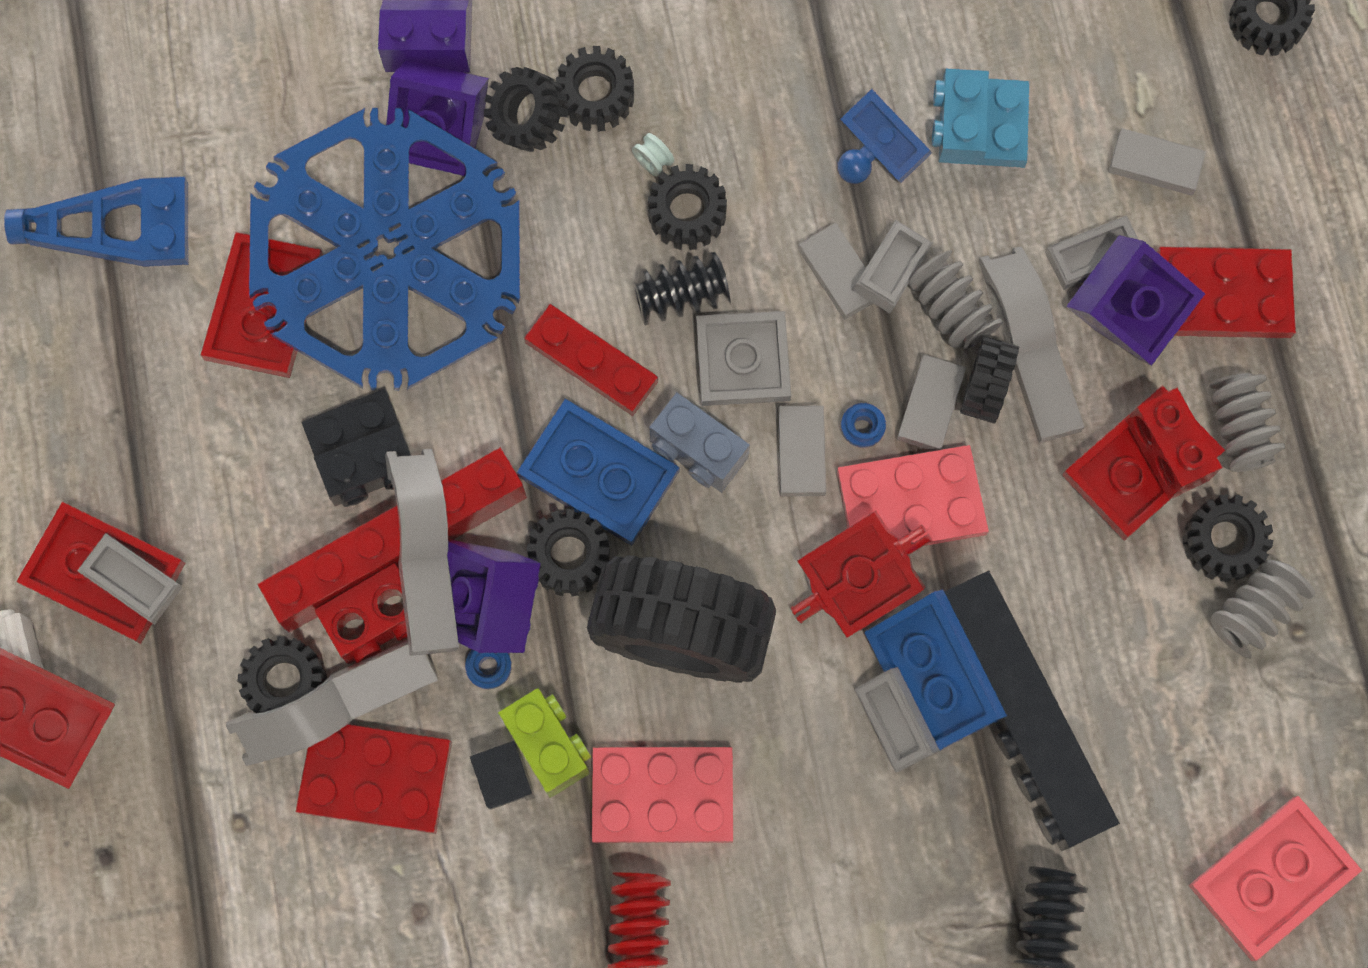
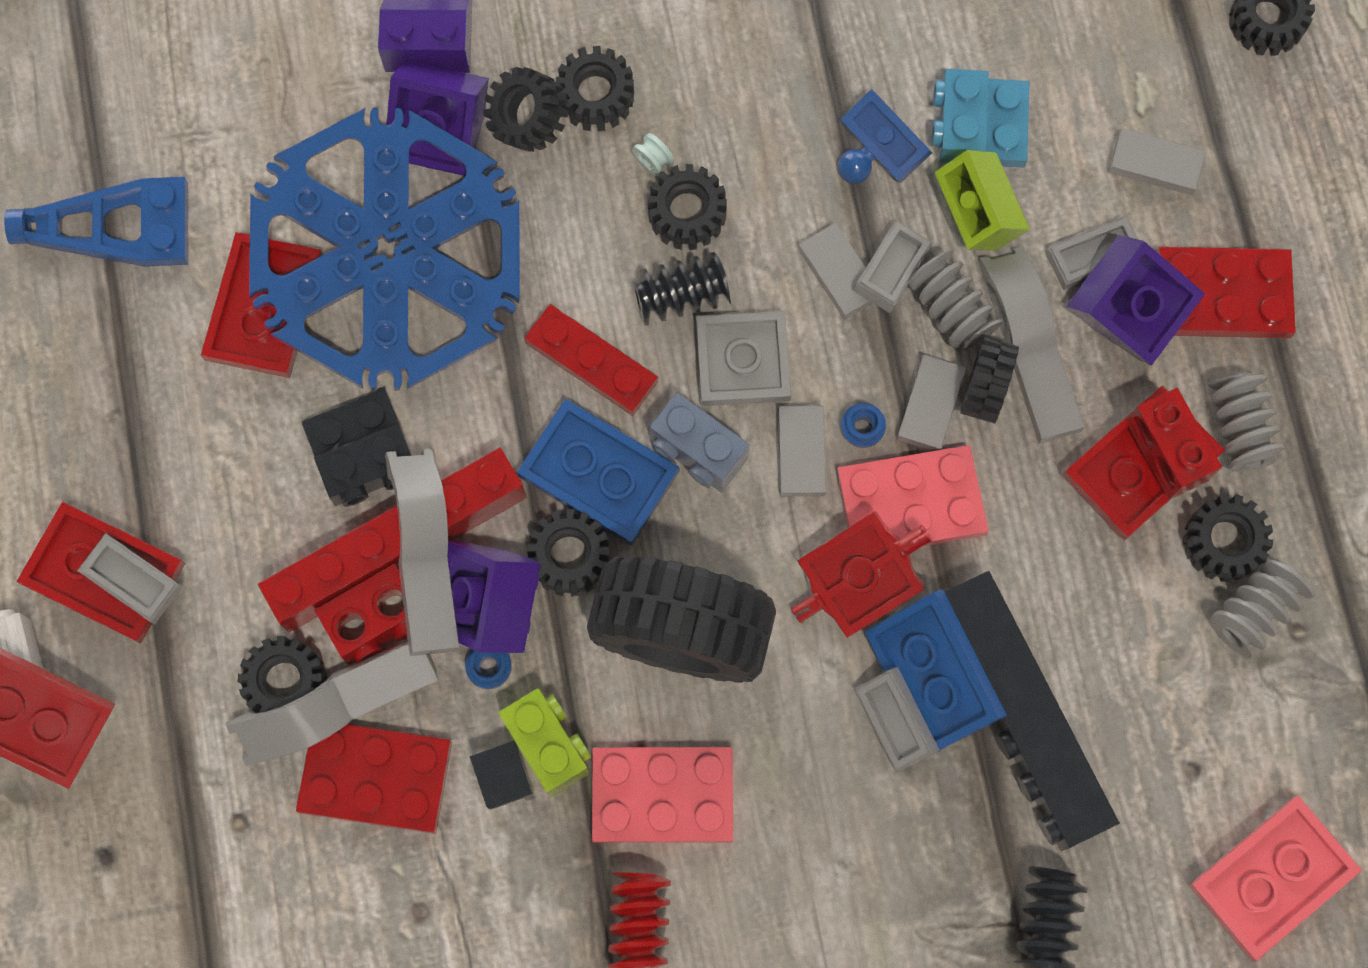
none -> lime brick [934,150,1030,251]

